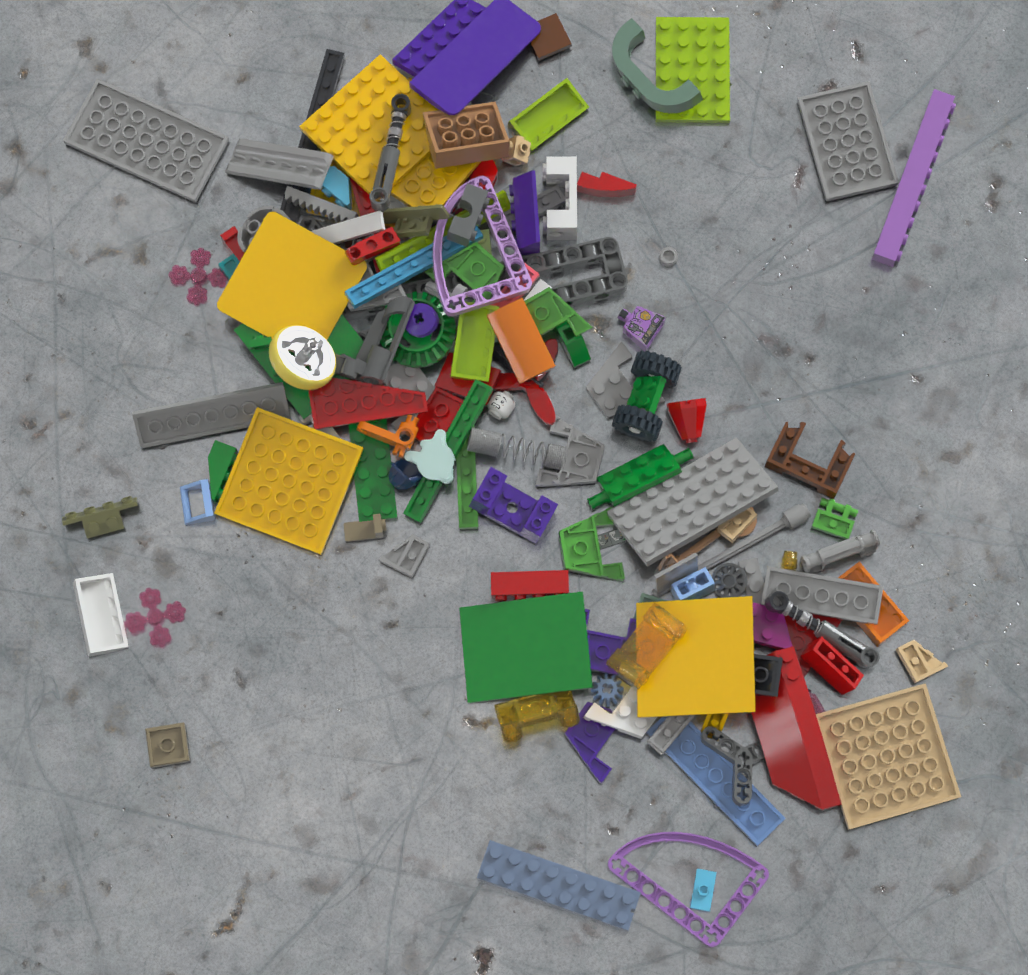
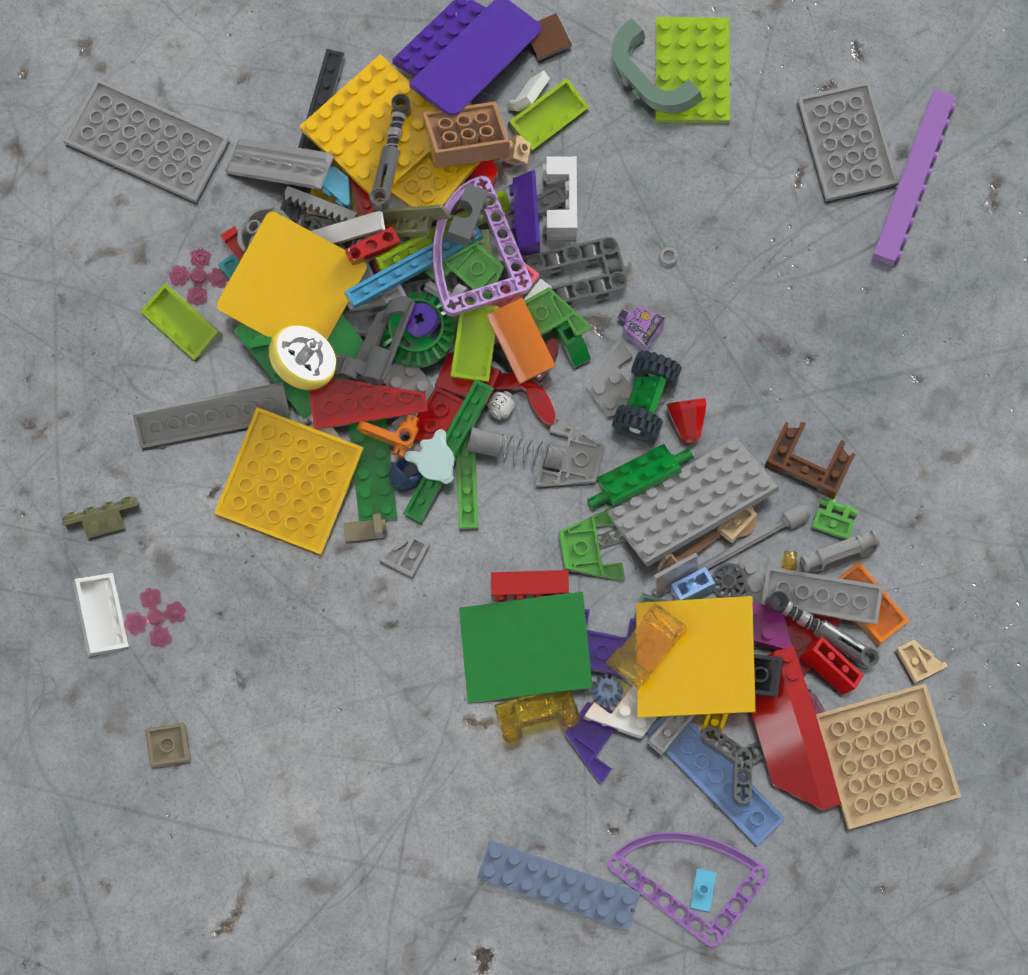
light blue tile [180,479,216,525] -> none
green slope [208,440,238,505] -> none
dark purple plate [469,467,558,544] -> none
red slope [577,172,637,197] -> none
none -> lime slope [140,283,222,360]
none -> white piece [508,71,550,111]

